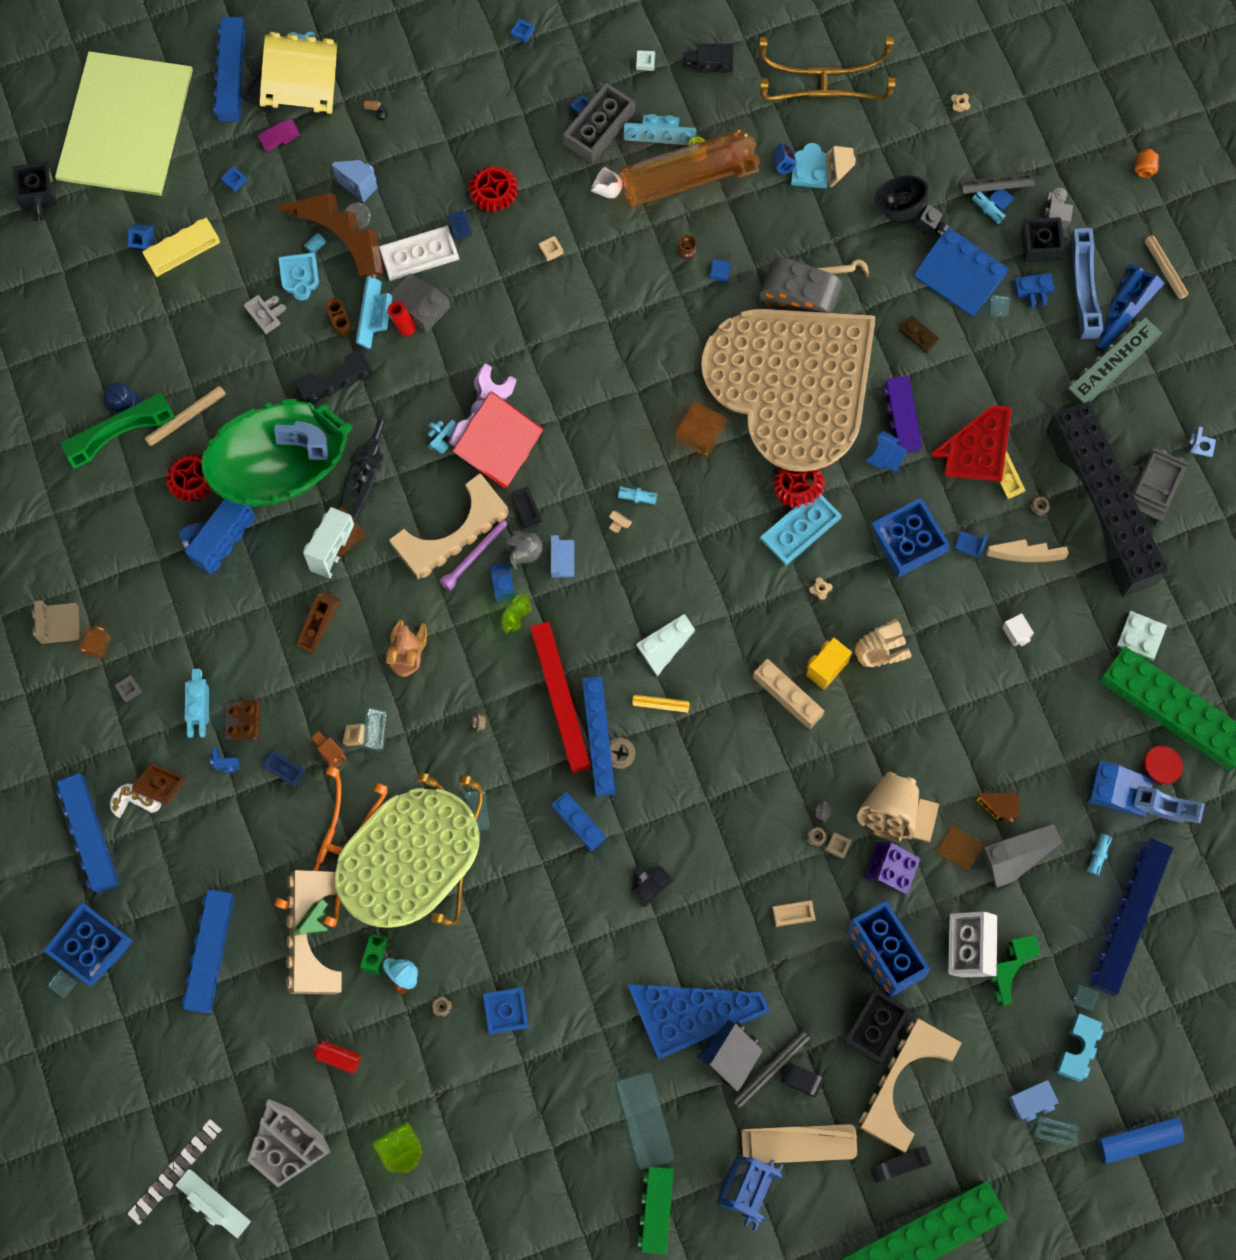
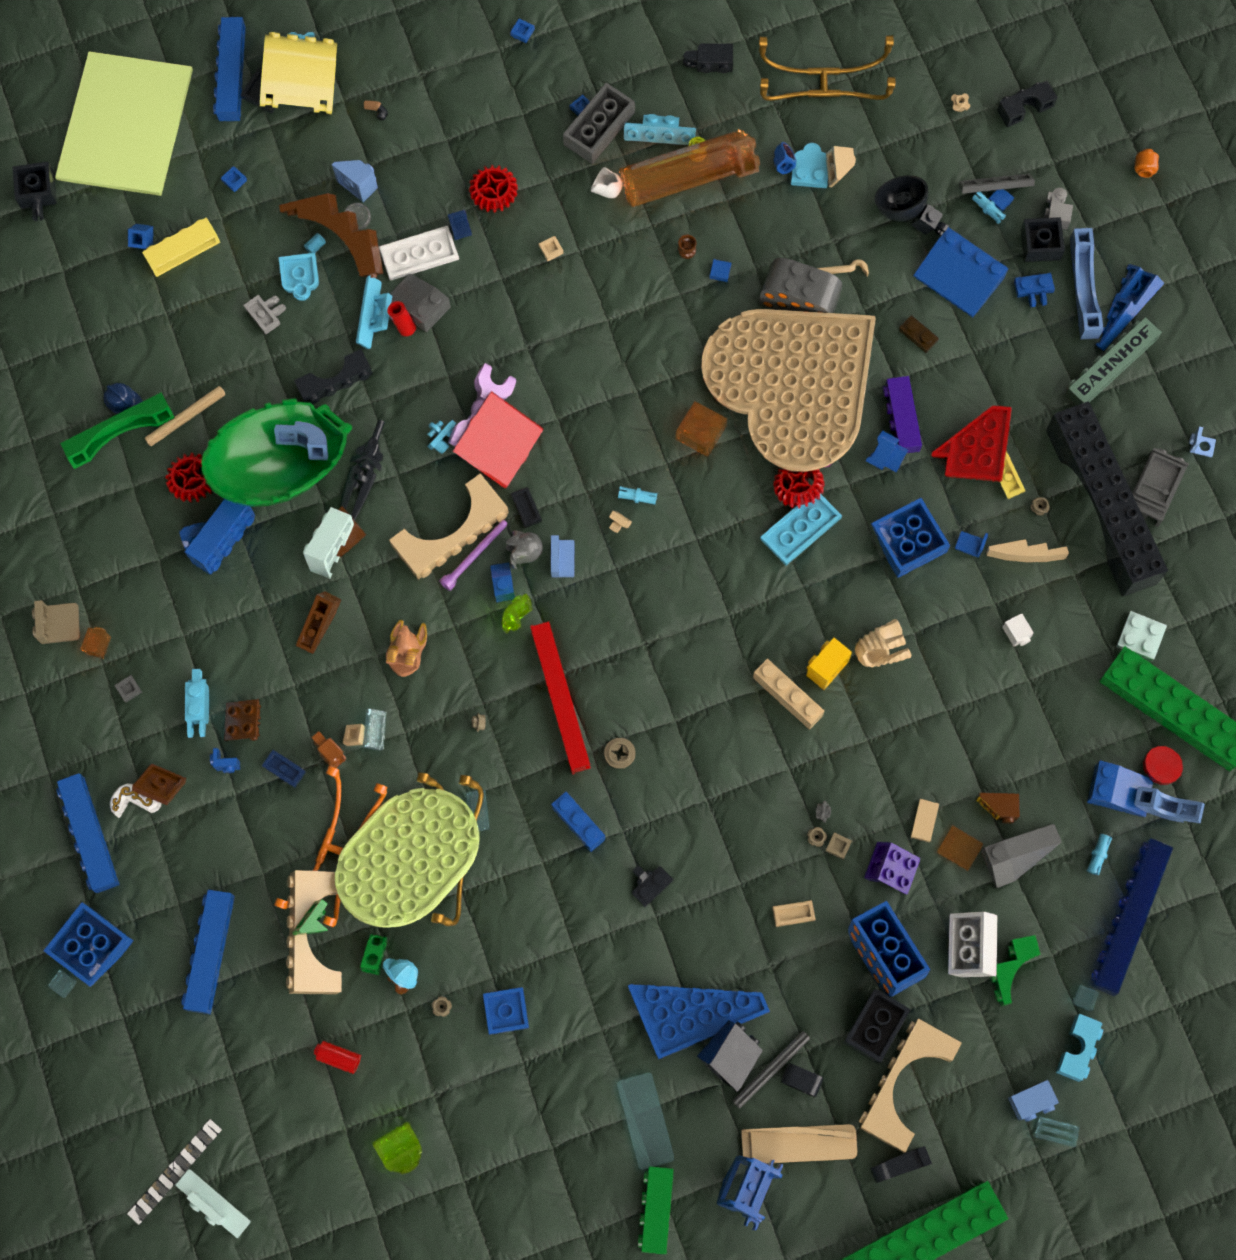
light grey wedge [247,1099,331,1187] -> none
magenta slope [258,119,300,152] -> none
reddish brown beam [326,298,351,337] -> none
blue arch [583,676,615,797] -> none
yellow axle [632,695,689,712] -> none
light aqua plate [636,51,655,71] -> none
light aqua wing [636,614,695,677] -> none
tan plate [810,578,832,600] -> none
tan cone [857,772,919,842] -> none
clear light blue tile [989,295,1010,317] -> none
blue brick [1097,1117,1184,1164] -> none
tan axle [1145,235,1188,299] -> none
none -> black arch [997,80,1058,128]

